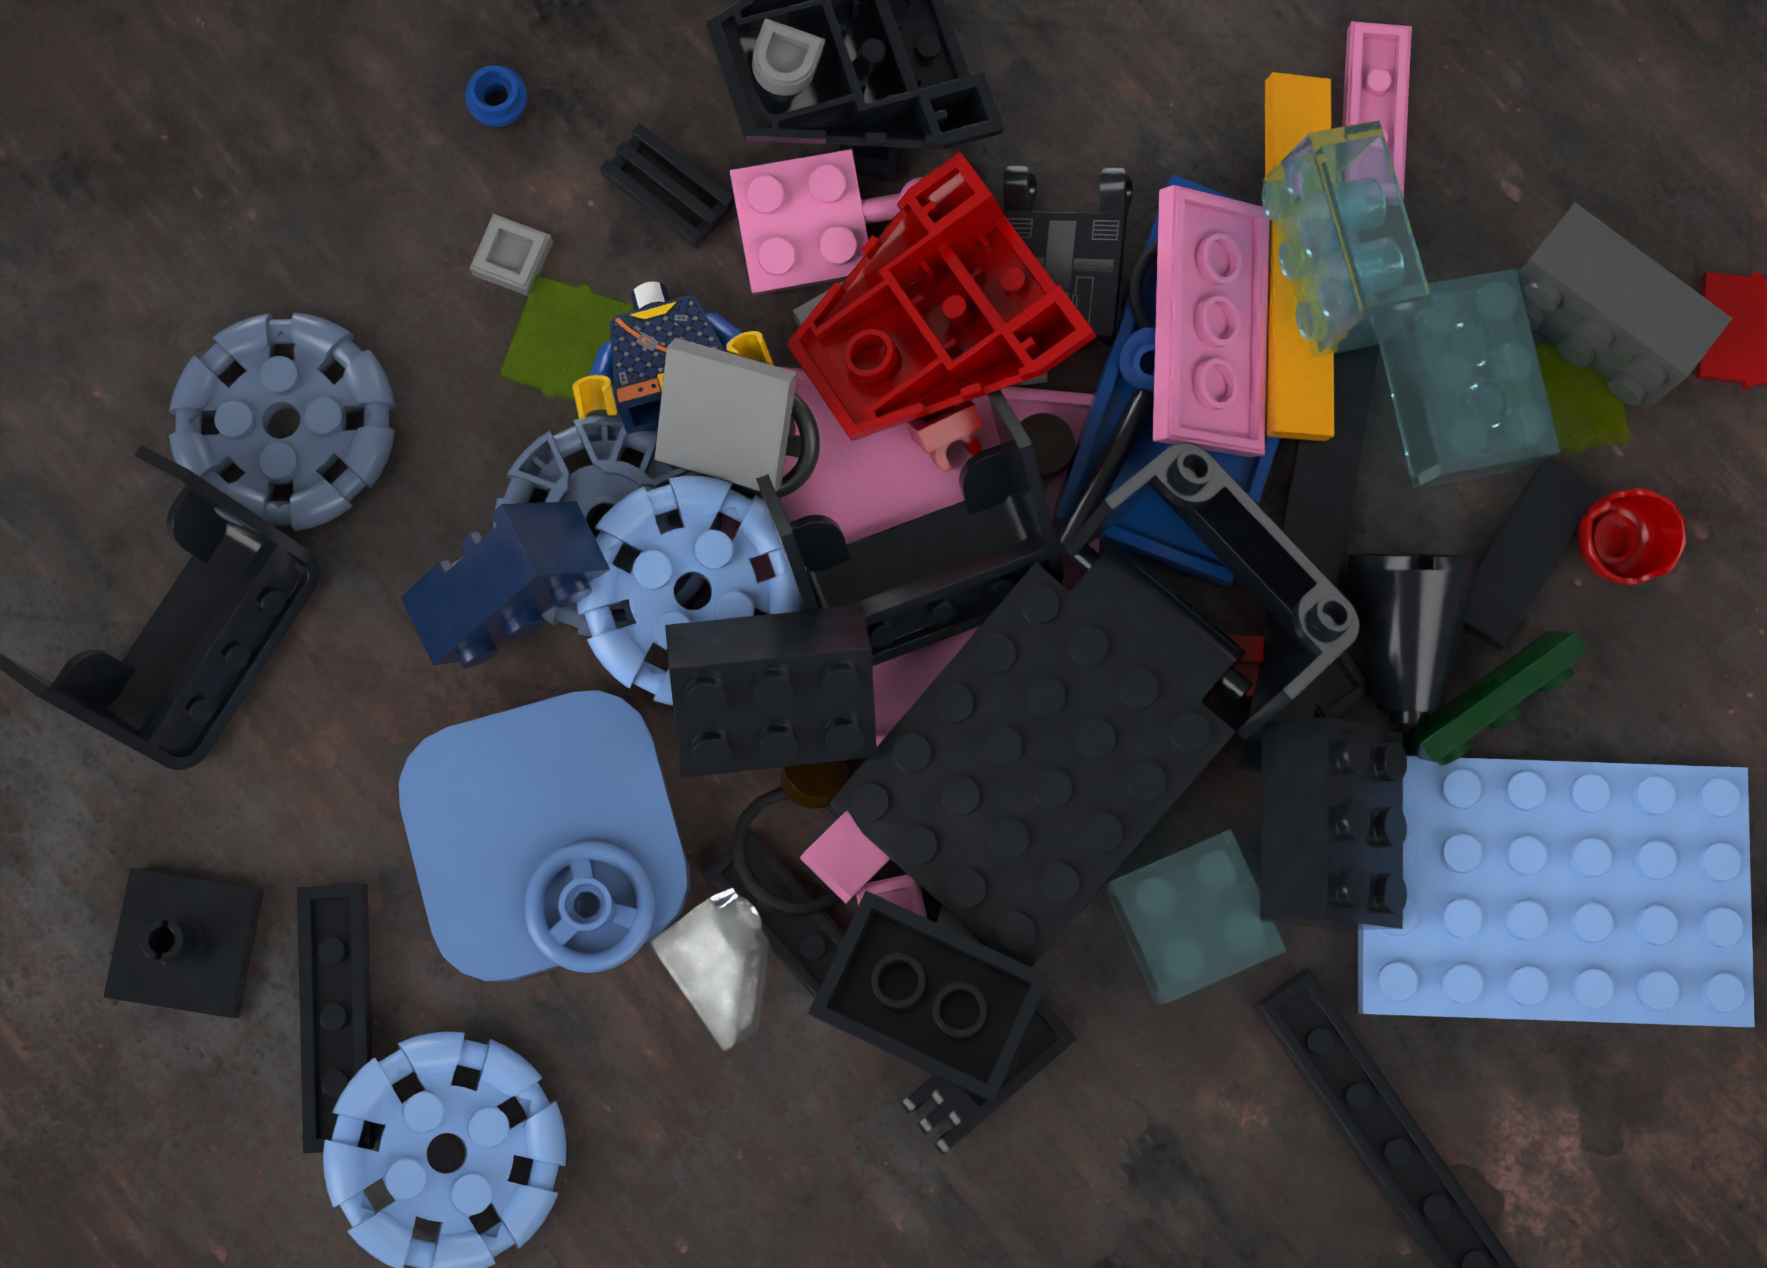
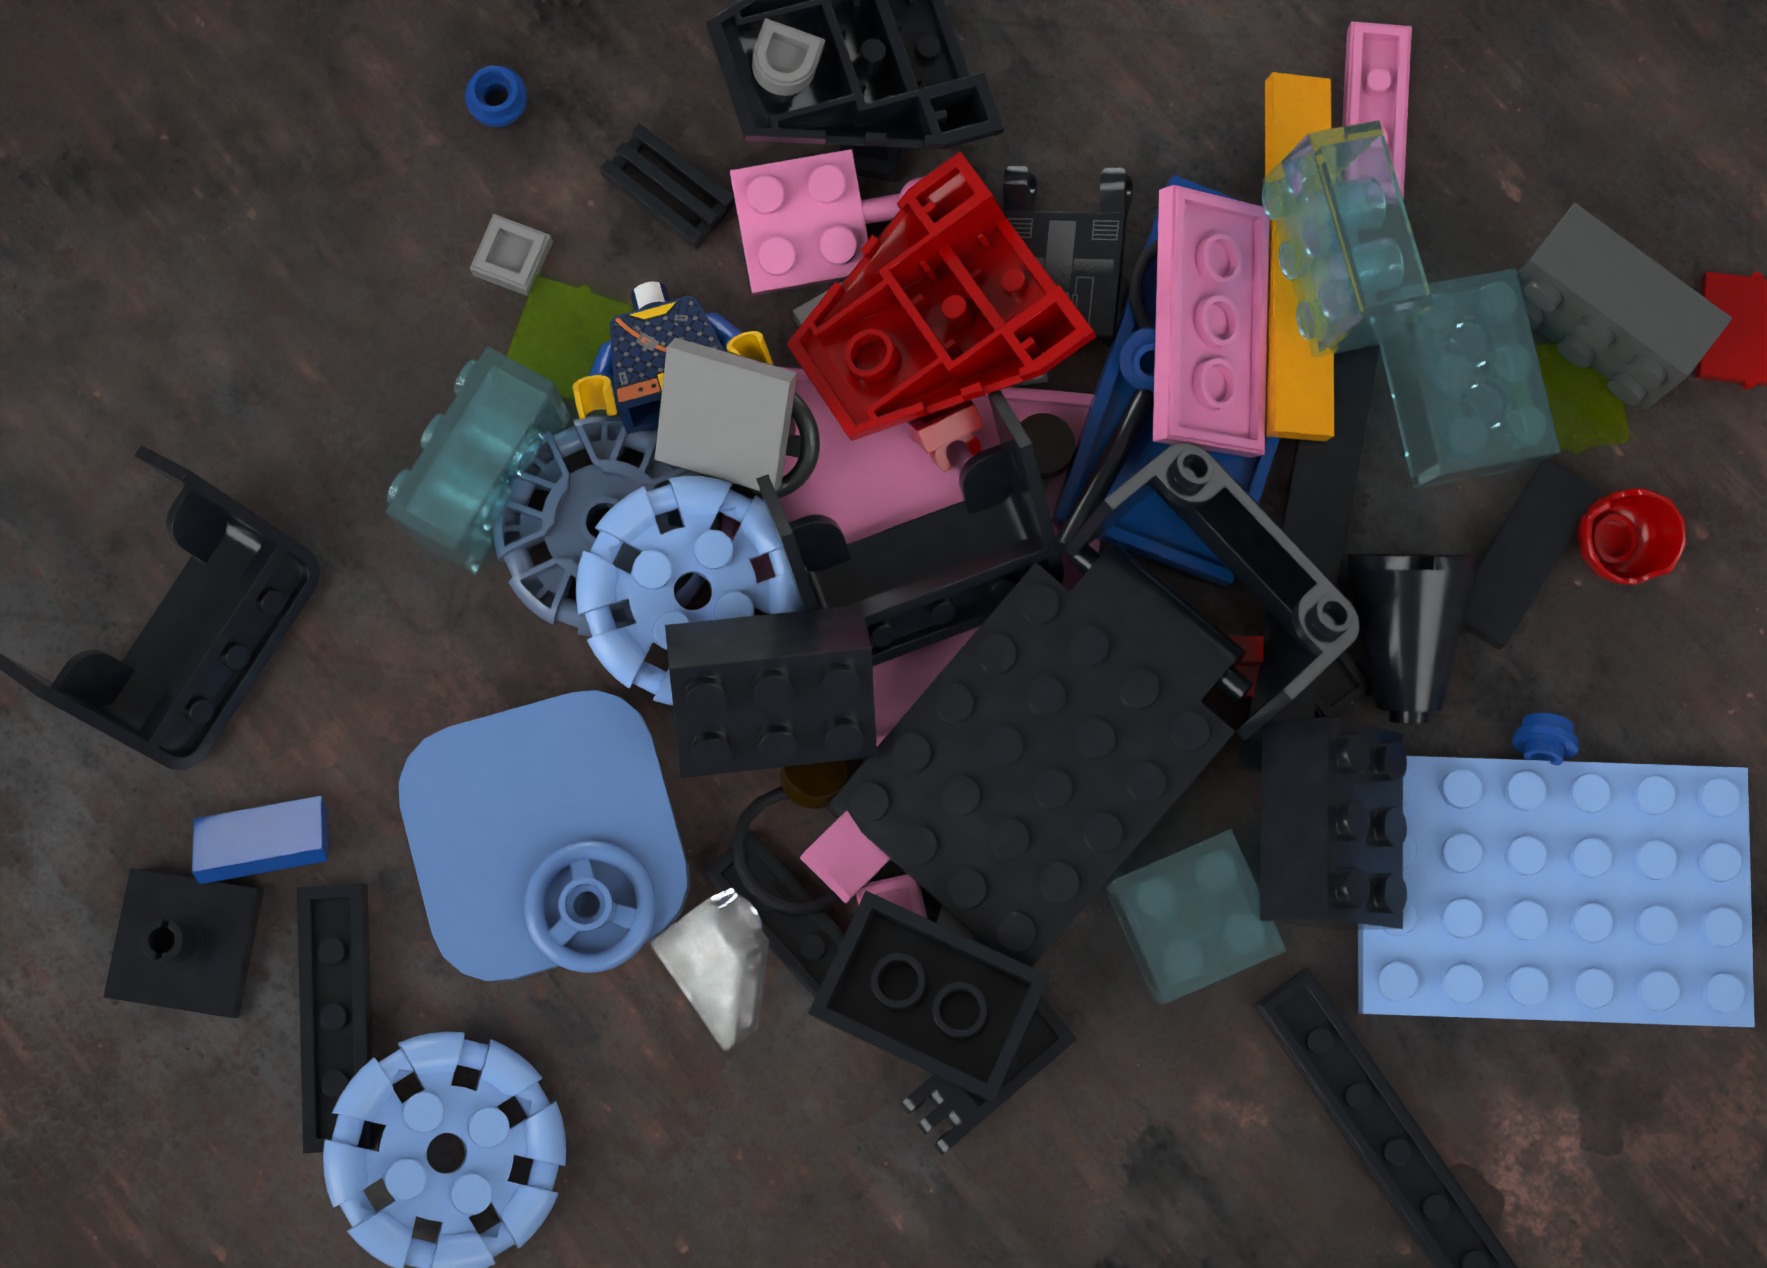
sand blue plate [169,312,395,532] -> none
dark blue wedge [401,501,610,668] -> none
dark green tile [1403,631,1587,765] -> none
none -> tile [192,796,328,884]
none -> clear light blue brick [385,346,571,576]
none -> blue plate [1512,713,1579,766]

